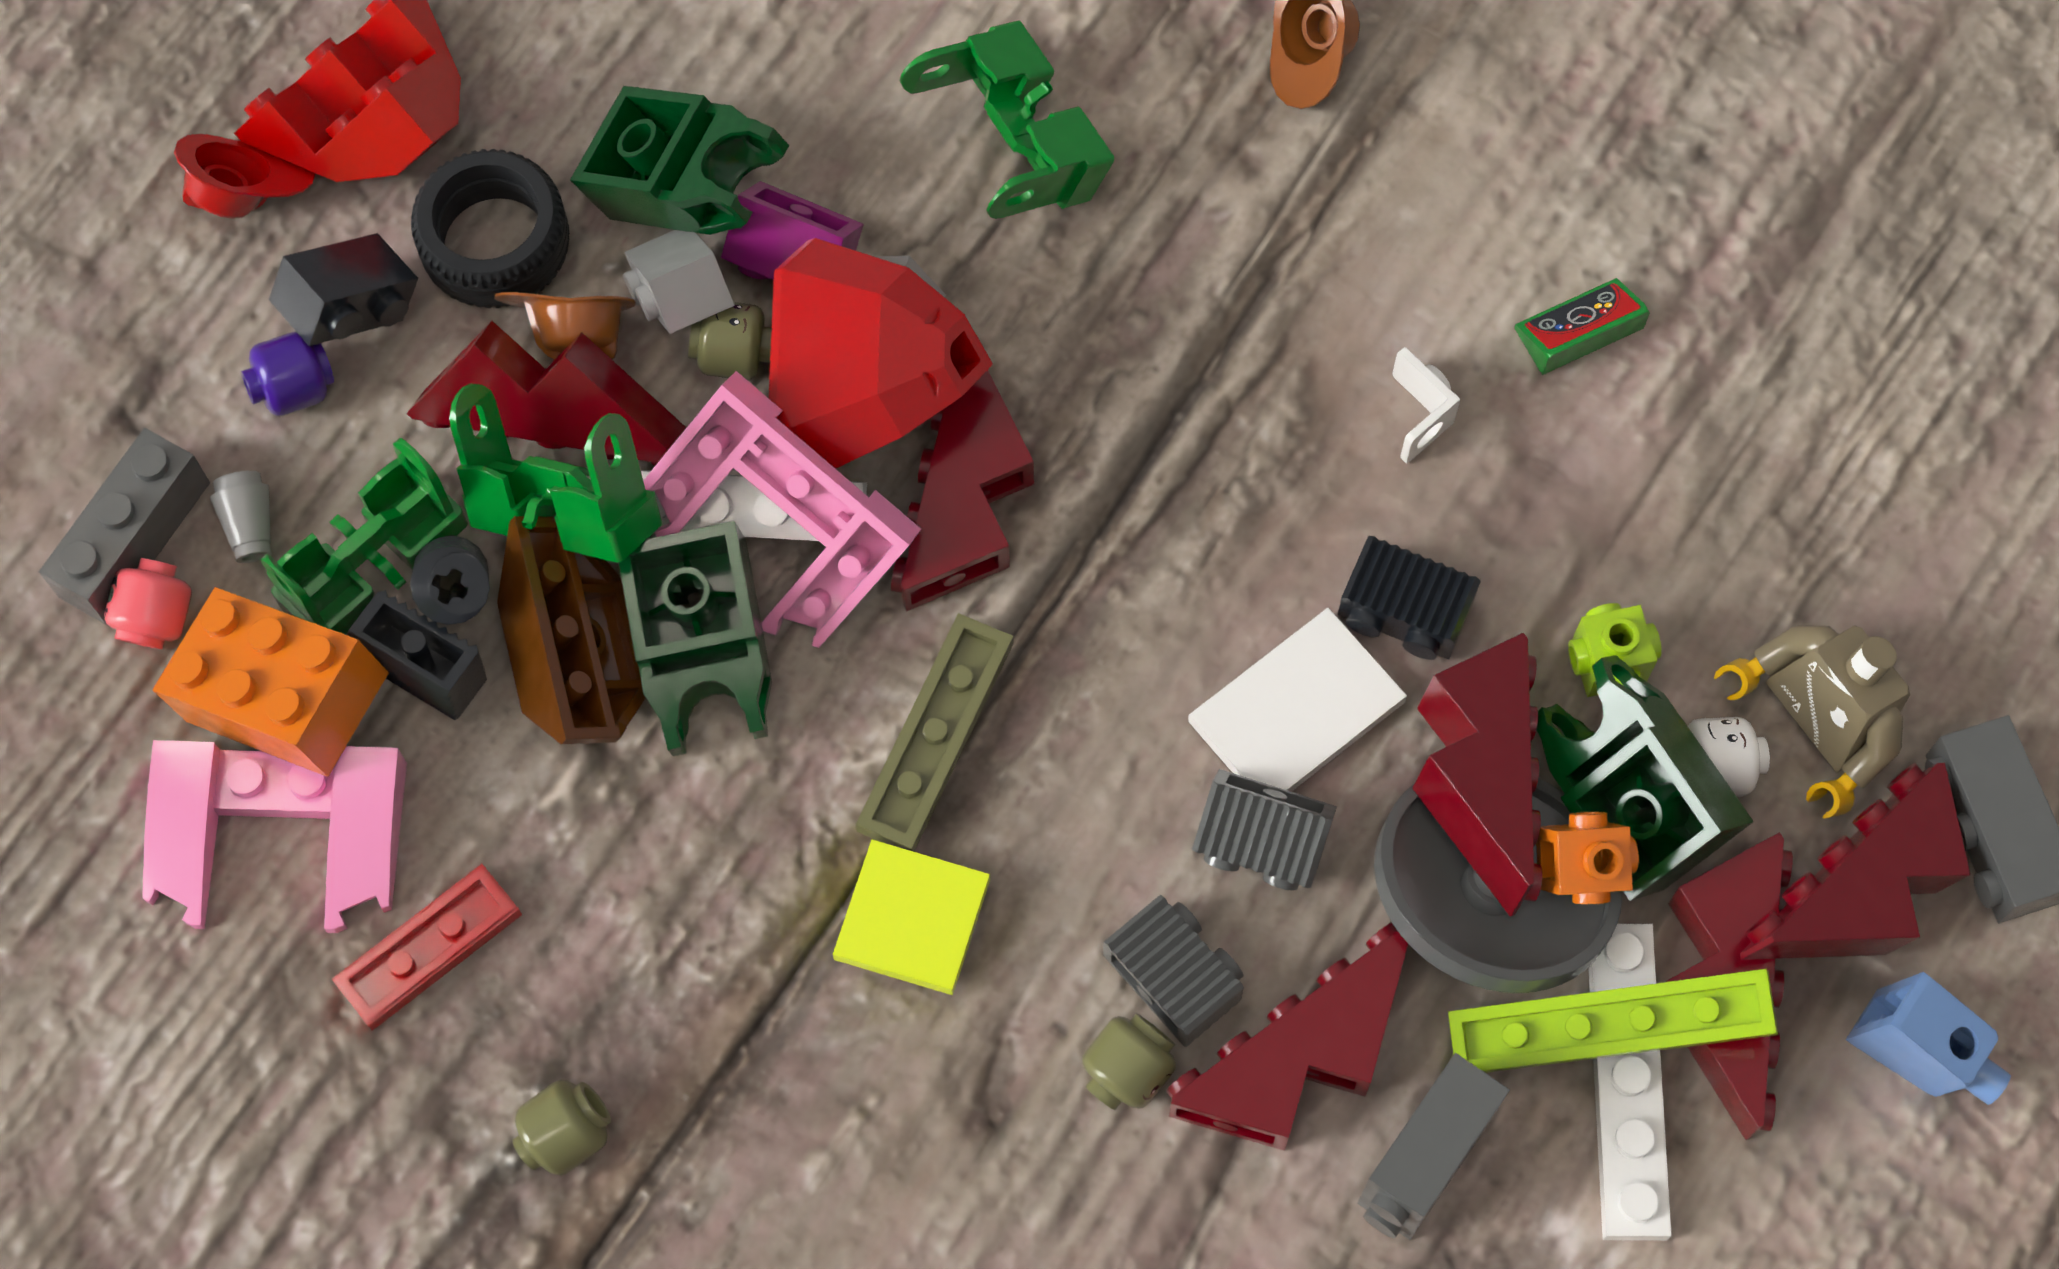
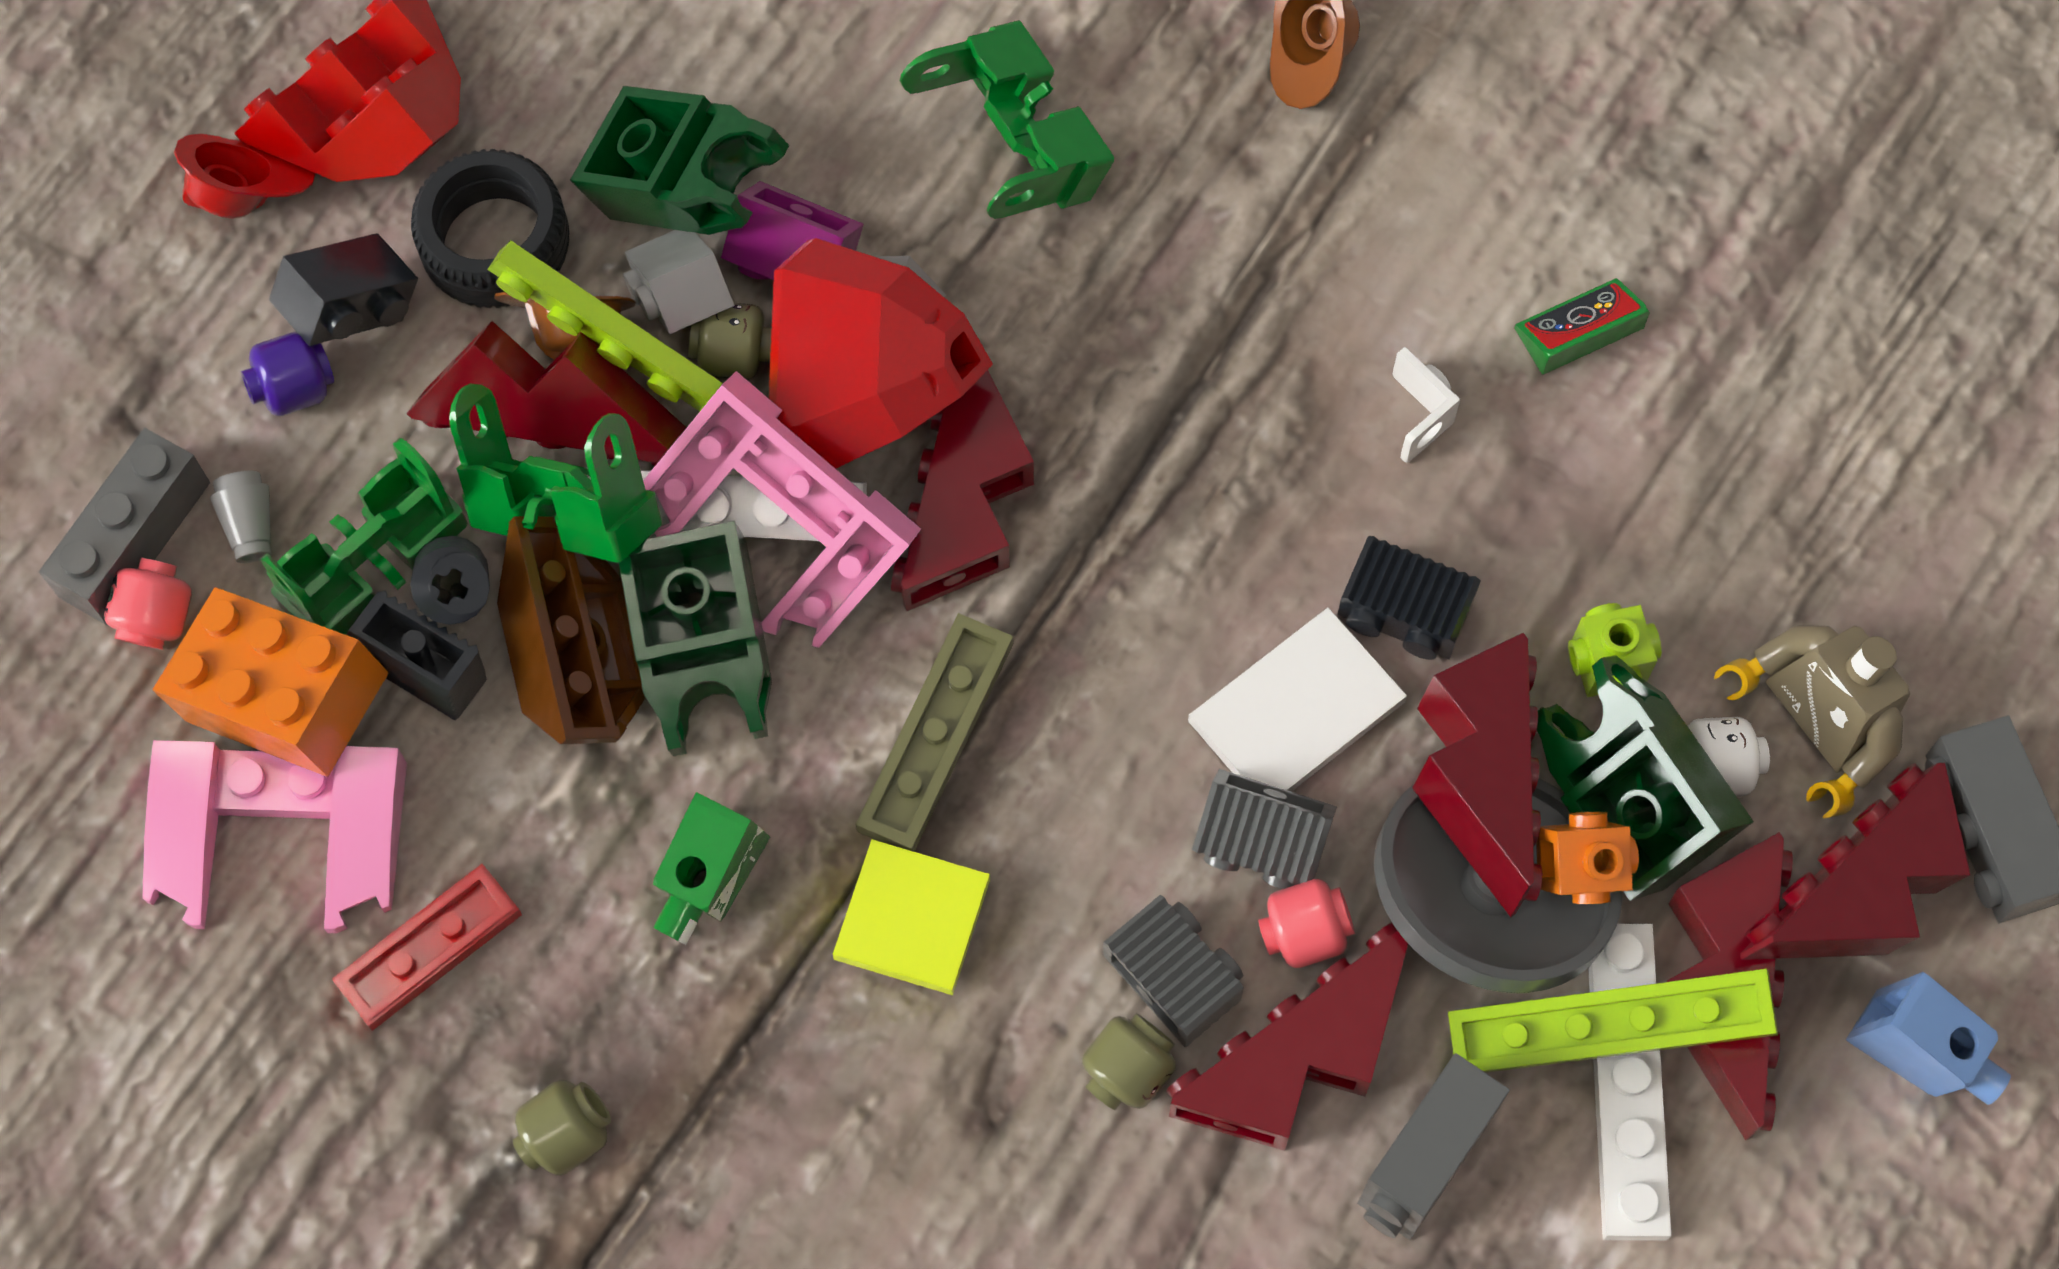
none -> lime plate [487,240,723,416]
none -> green torso [653,792,770,945]
none -> coral head [1258,879,1355,968]

